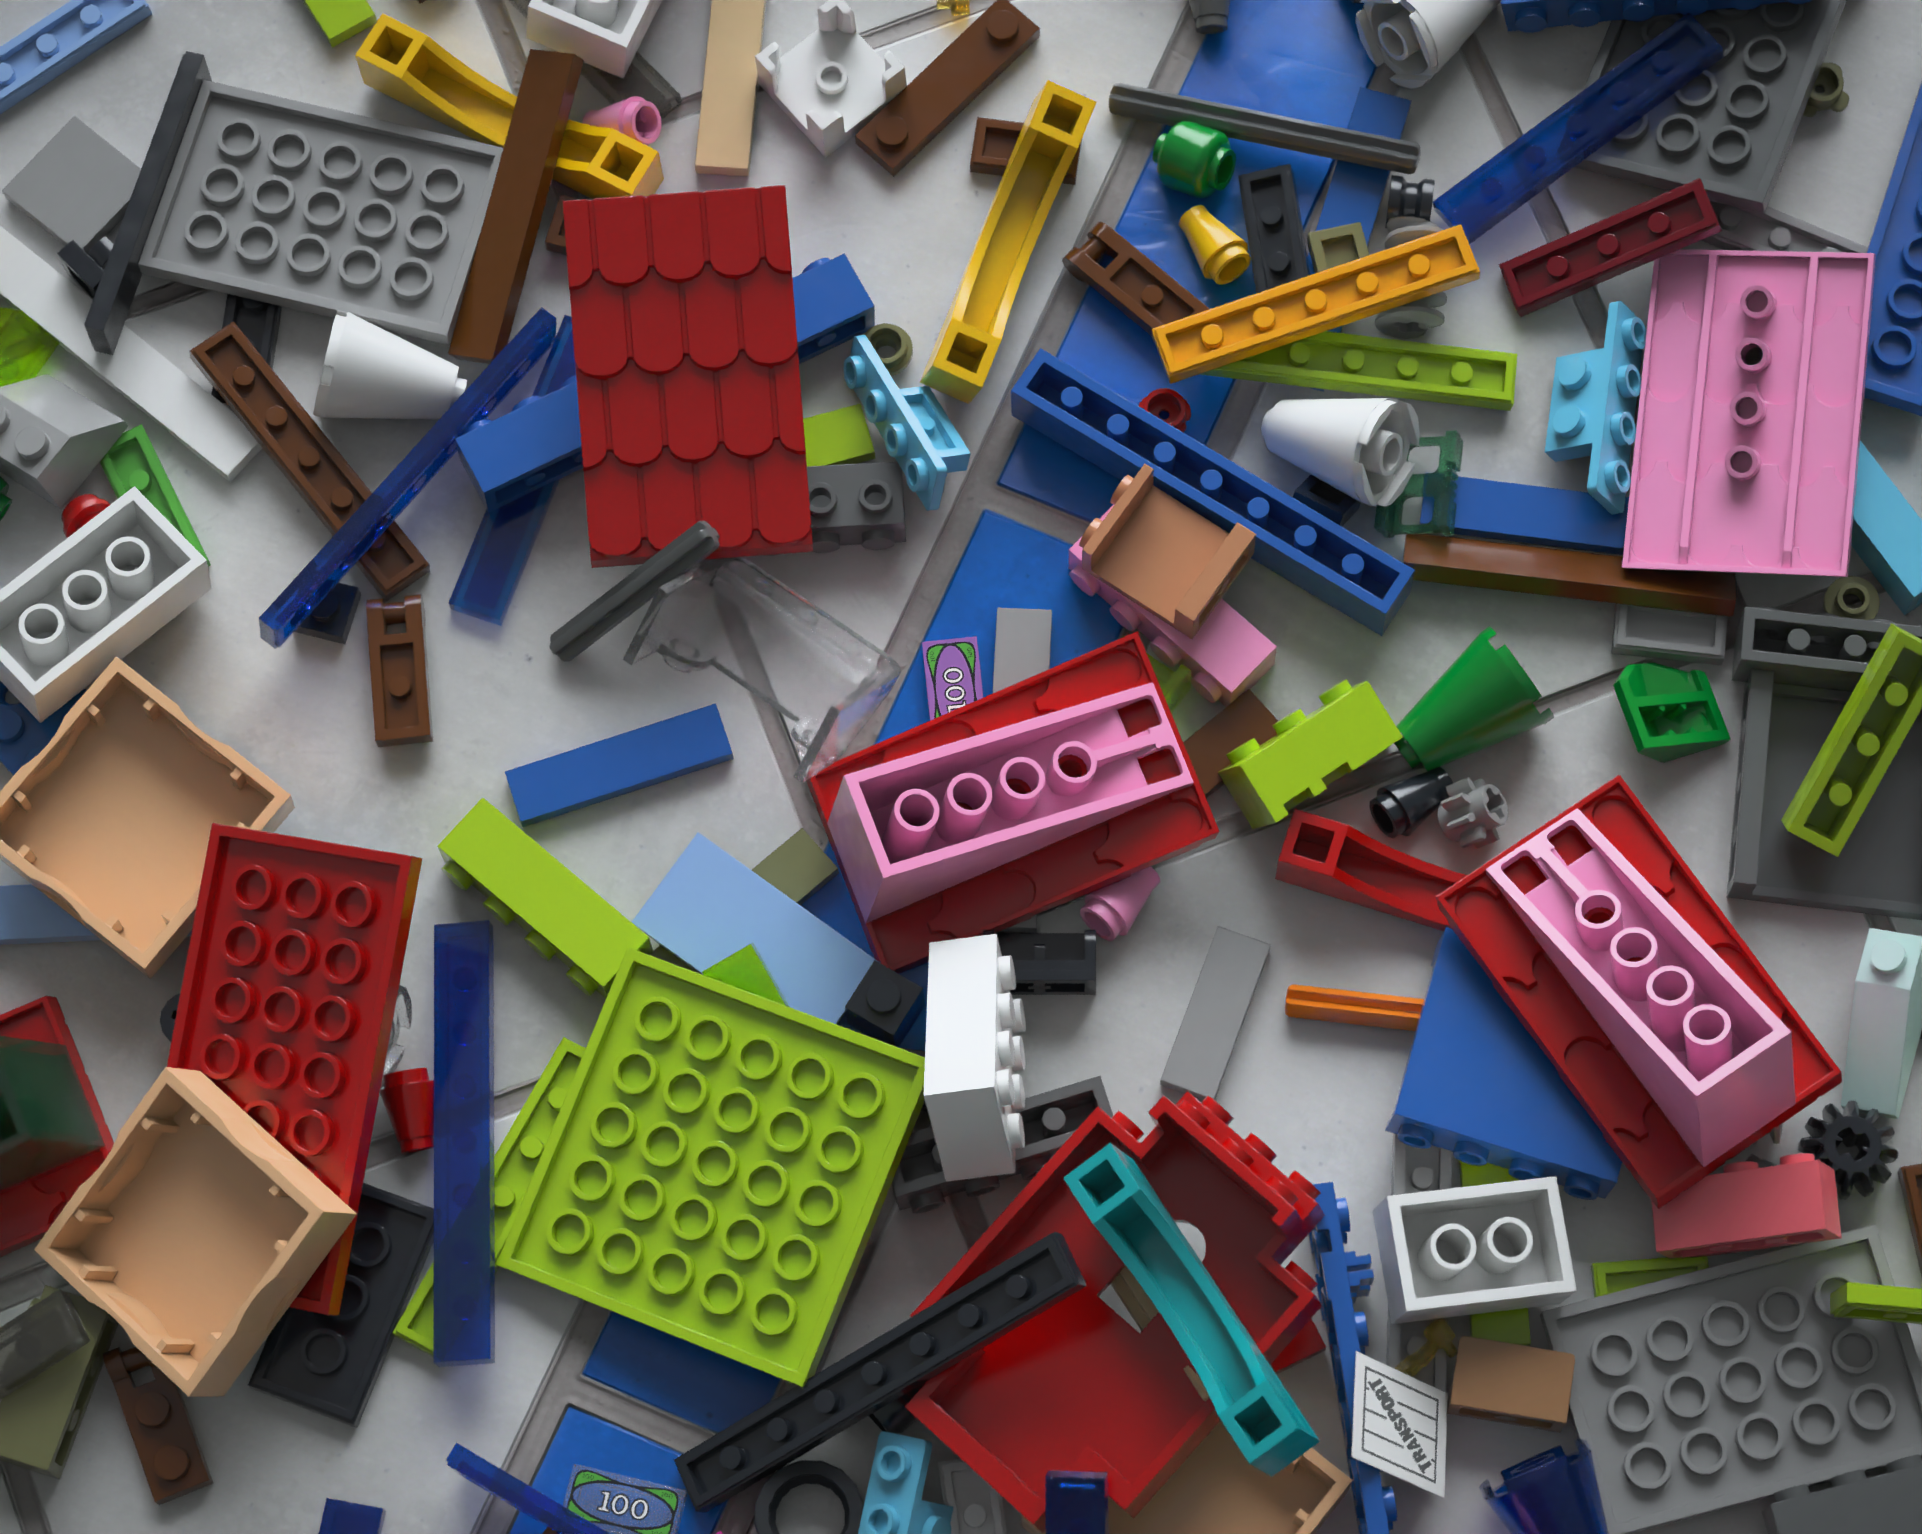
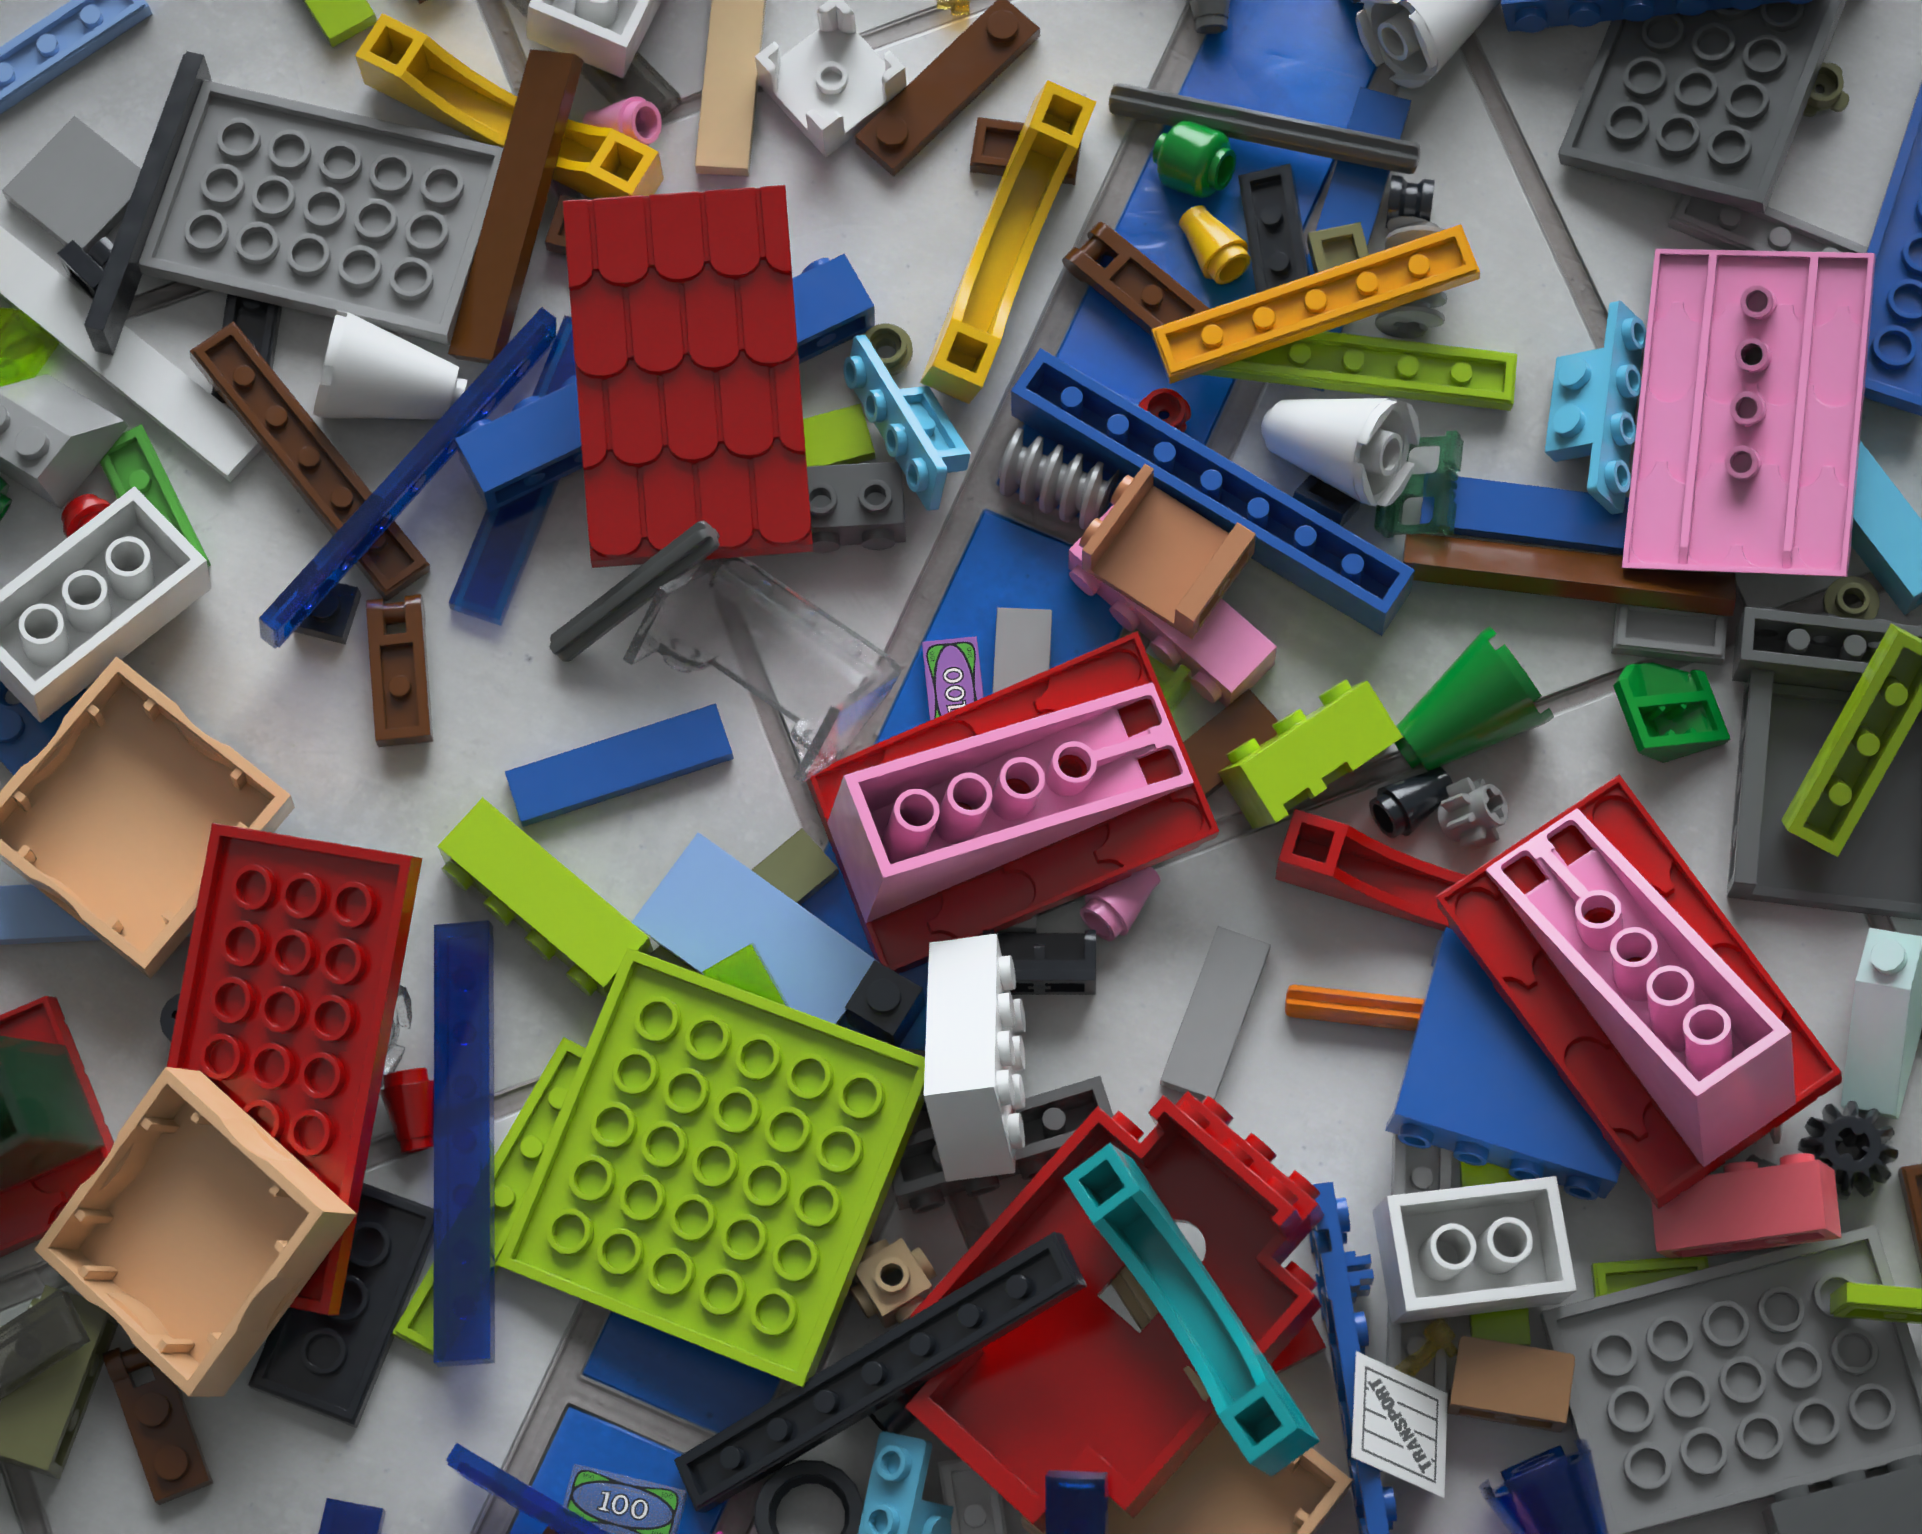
clear blue tile [1432,13,1724,244] -> none
dark red tile [1499,178,1722,317] -> none
none -> tan brick [850,1237,937,1329]
none -> light grey piece [998,427,1119,530]

